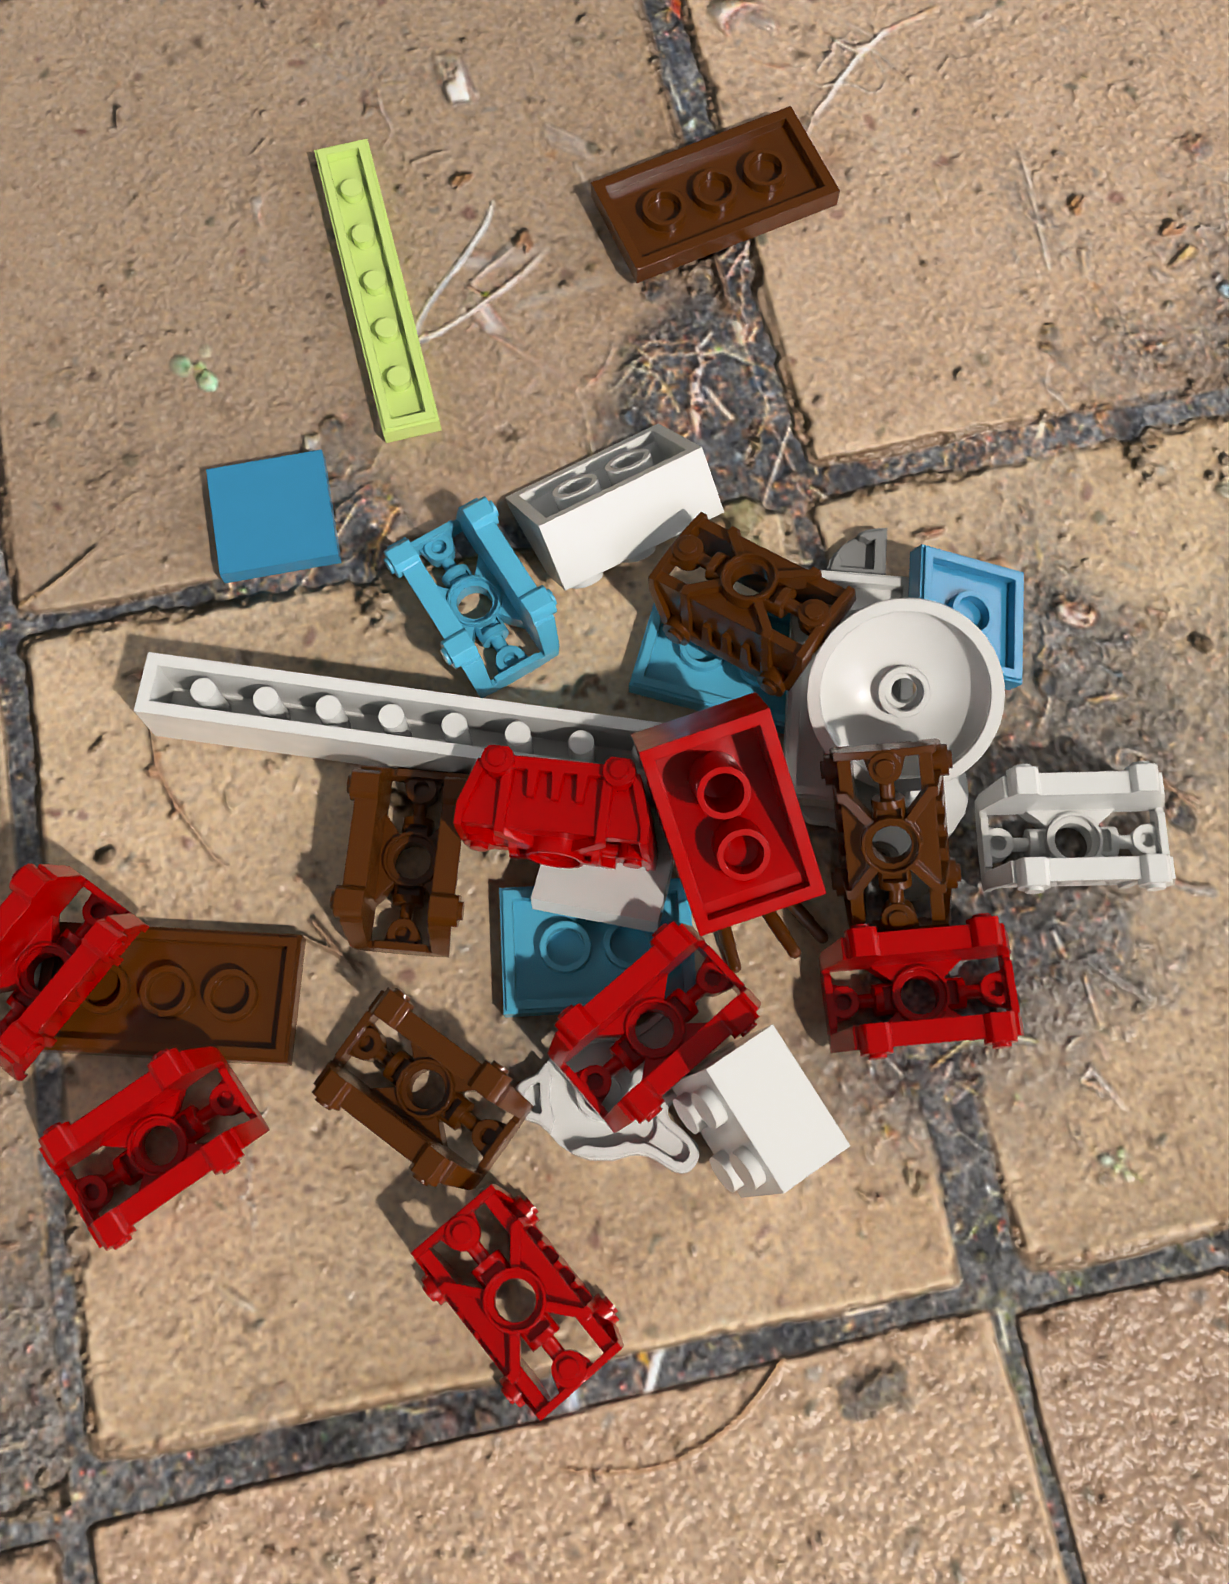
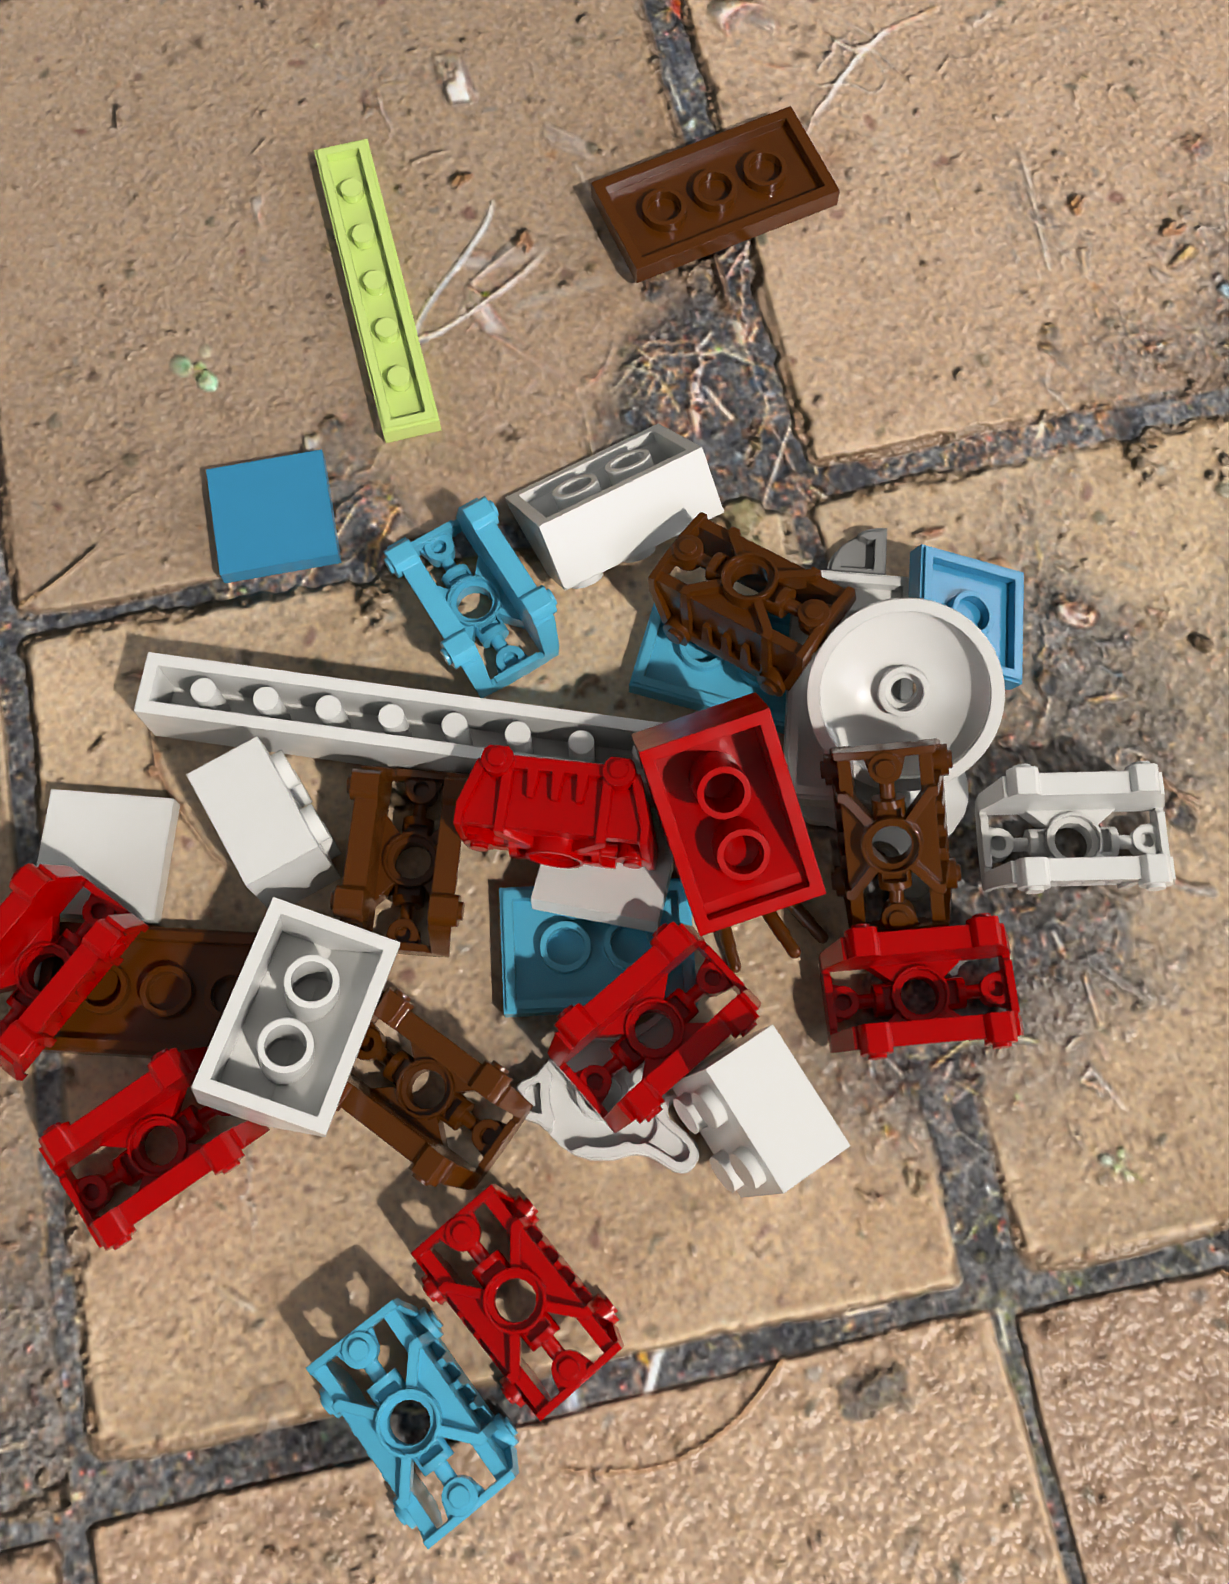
none -> white tile [37,789,180,925]
none -> white brick [186,736,341,908]
none -> white slope [191,897,401,1137]
none -> medium azure piece [306,1298,519,1549]

